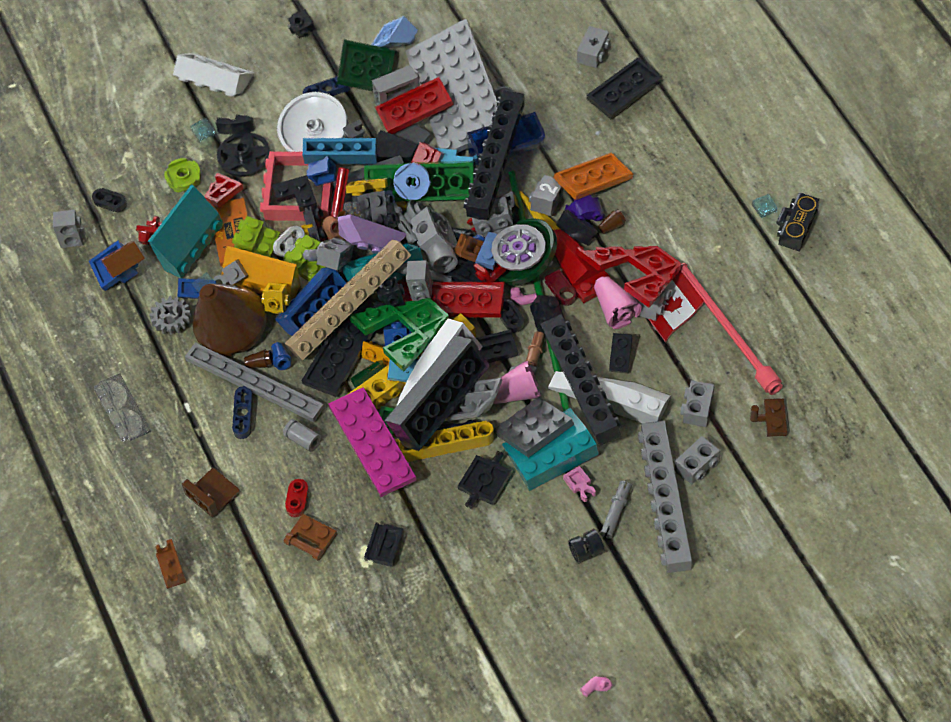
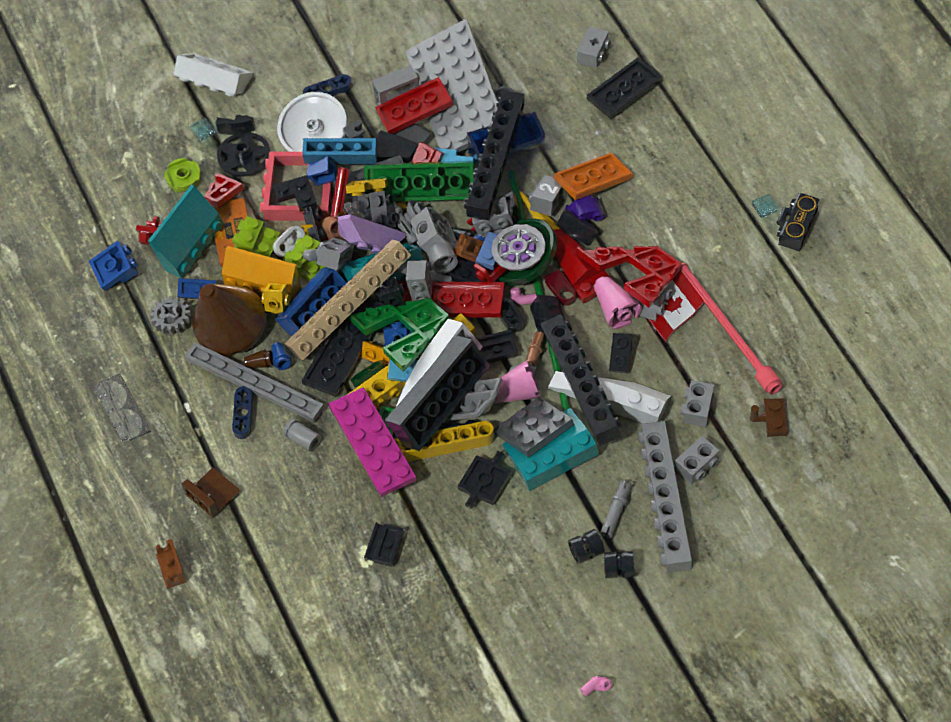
light grey brick [53,210,85,248] -> none
black plate [92,188,127,212] -> none
dark orange hinge [101,241,145,278] -> none
clear light blue plate [192,272,216,293] -> none
light grey plate [213,260,248,285] -> none
dark orange plate [284,514,337,561] -> none
red plate [285,479,309,517] -> none
black brick [288,9,317,39] -> none
dark green plate [336,39,395,94] -> none
light blue slope [371,16,418,48] -> none
light blue plate [394,163,431,200] -> none
bright pink plate [563,466,596,502] -> none
reddish brown cone [598,209,626,234] -> none
none -> black wheel [604,551,634,579]

